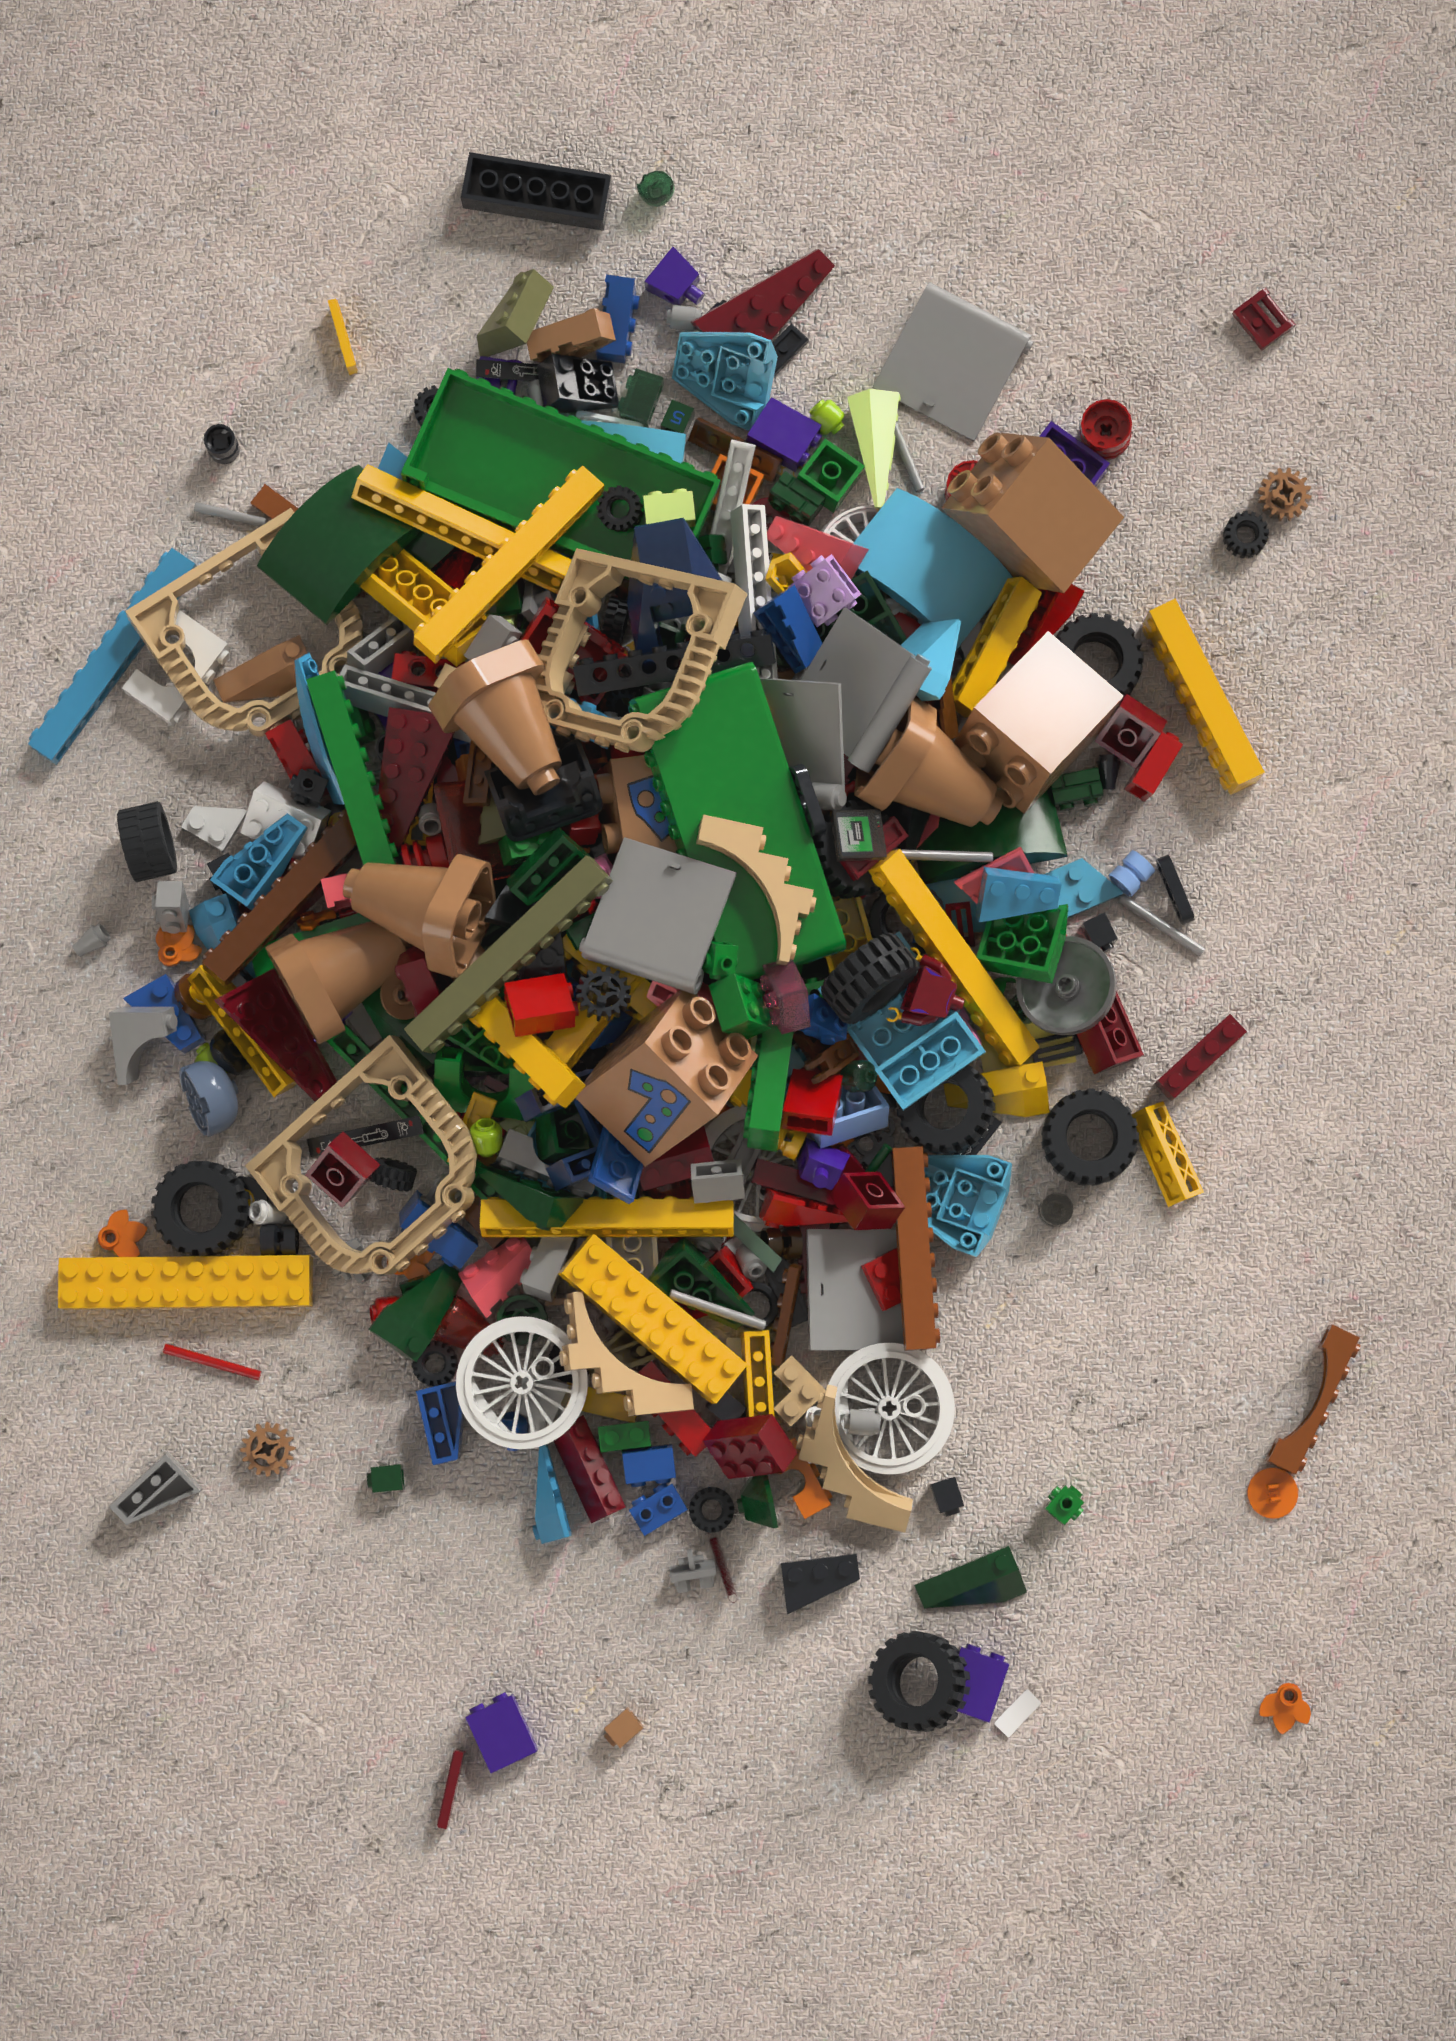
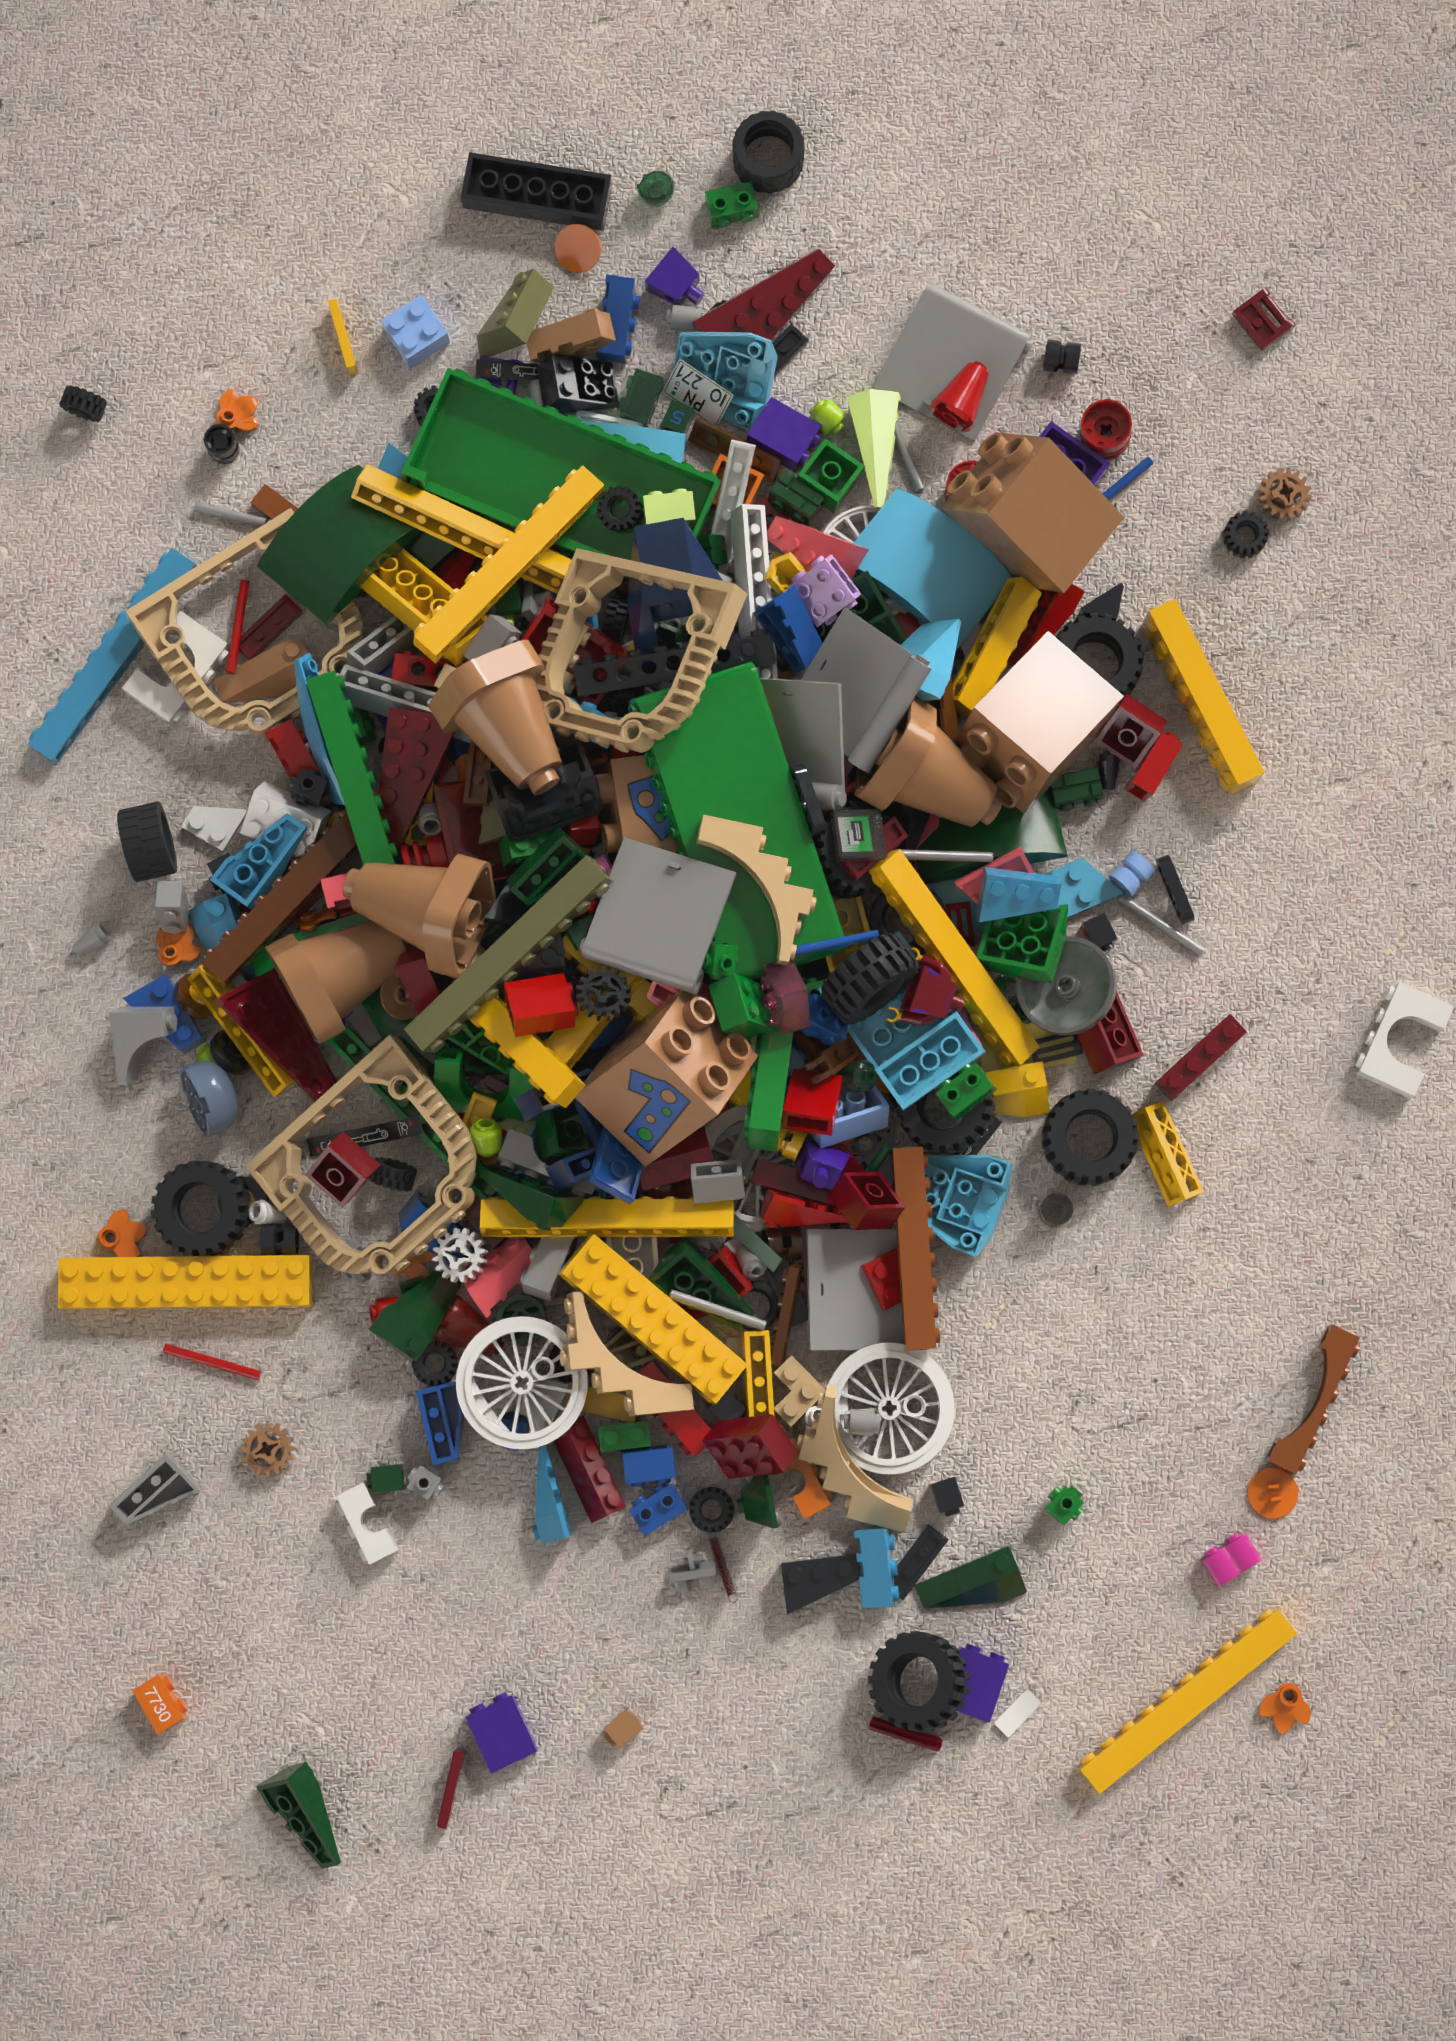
none -> black tyre [59,385,107,422]
none -> orange brick [132,1673,188,1735]
none -> orange plate [216,389,259,432]
none -> red bar [225,579,250,674]
none -> dark red tile [239,594,303,661]
none -> dark green wedge [256,1762,341,1869]
none -> white arch [335,1482,399,1565]
none -> light blue brick [381,295,450,368]
none -> light grey brick [406,1464,444,1502]
none -> white gear [432,1228,488,1283]
none -> orange piece [555,224,601,273]
none -> white sticker [662,358,734,426]
none -> green brick [705,181,758,228]
none -> black tyre [732,110,805,194]
none -> blue bar [795,930,879,956]
none -> dark azure wedge [854,1528,899,1609]
none -> dark red axle [868,1716,943,1752]
none -> black tile [893,1524,949,1600]
none -> red cone [929,361,989,432]
none -> green brick [935,1062,997,1120]
none -> black wheel [1043,339,1081,375]
none -> black slope [1078,583,1124,621]
none -> yellow brick [1078,1608,1298,1794]
none -> blue bar [1103,456,1154,500]
none -> dark pink brick [1201,1532,1262,1587]
none -> white arch [1355,982,1454,1099]

